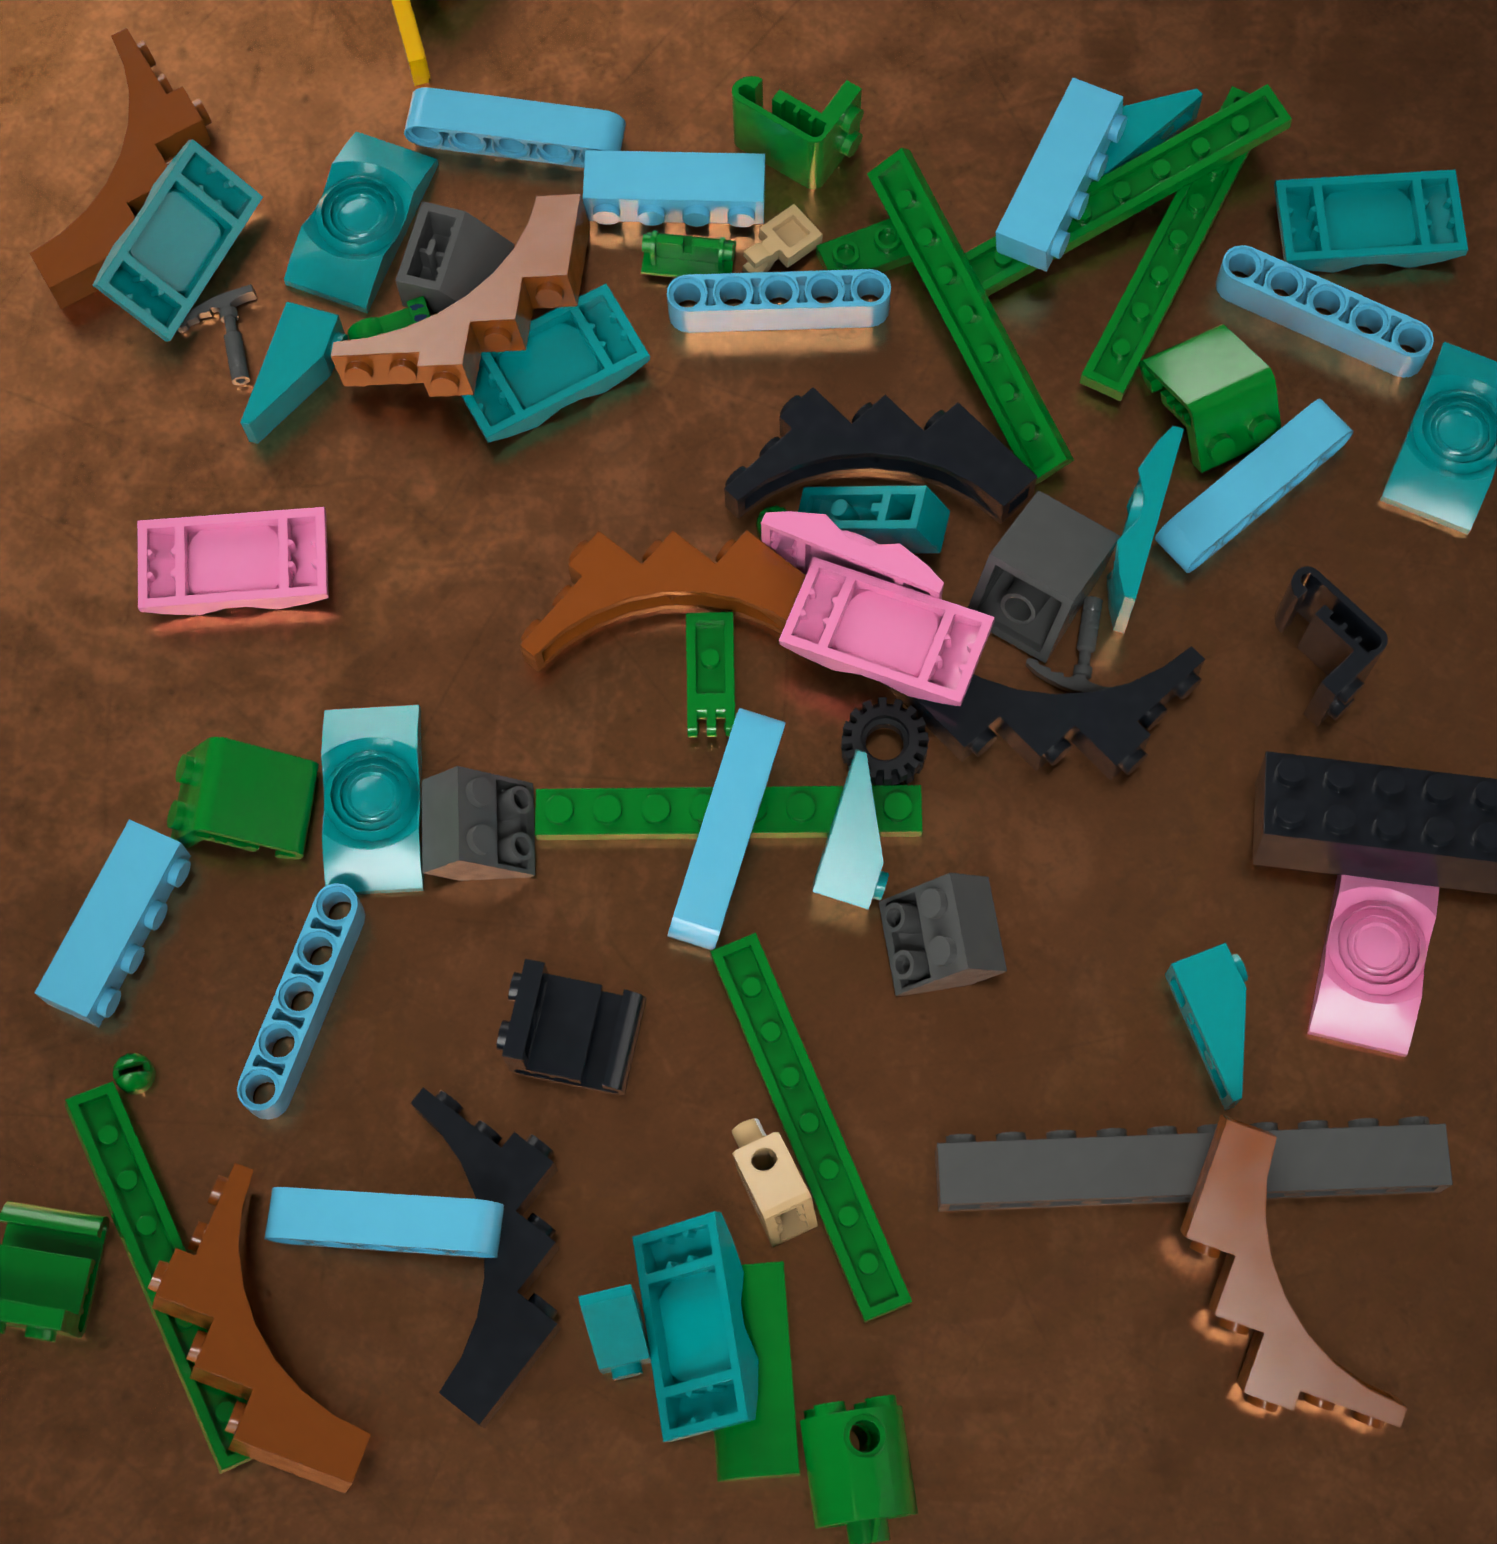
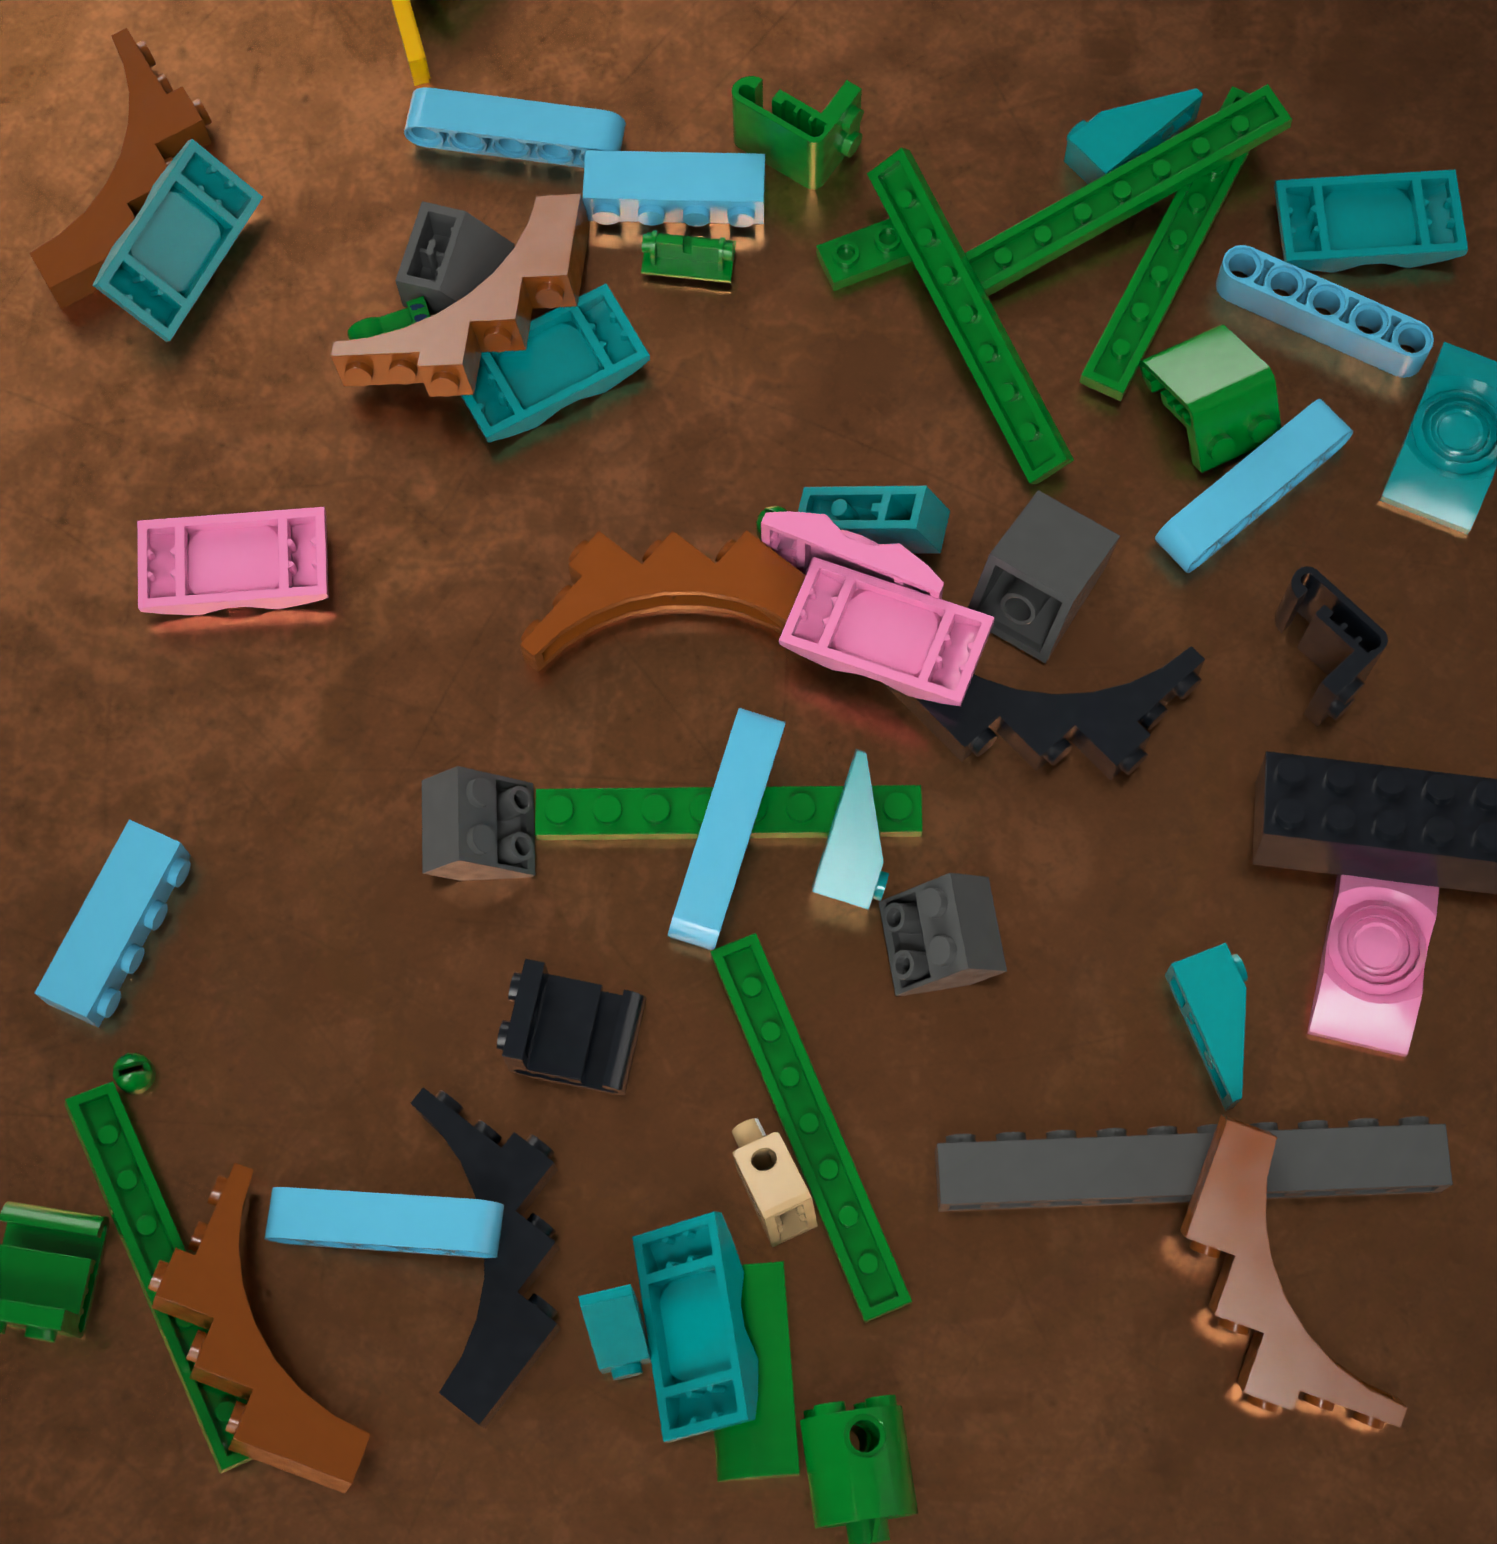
green piece [167,737,319,859] -> none
dark grey piece [178,284,257,385] -> none
medium azure beam [237,883,366,1120] -> none
teal slope [240,302,348,444] -> none
teal slope [284,131,439,314] -> none
teal slope [321,705,424,895] -> none
medium azure beam [667,269,891,333] -> none
green hinge [686,612,736,738] -> none
black arch [724,387,1037,525] -> none
tan plate [742,204,823,273] -> none
black tyre [841,697,929,786] -> none
medium azure brick [995,78,1127,272] -> none
dark grey piece [1026,596,1111,693] -> none
teal slope [1107,426,1184,633] -> none

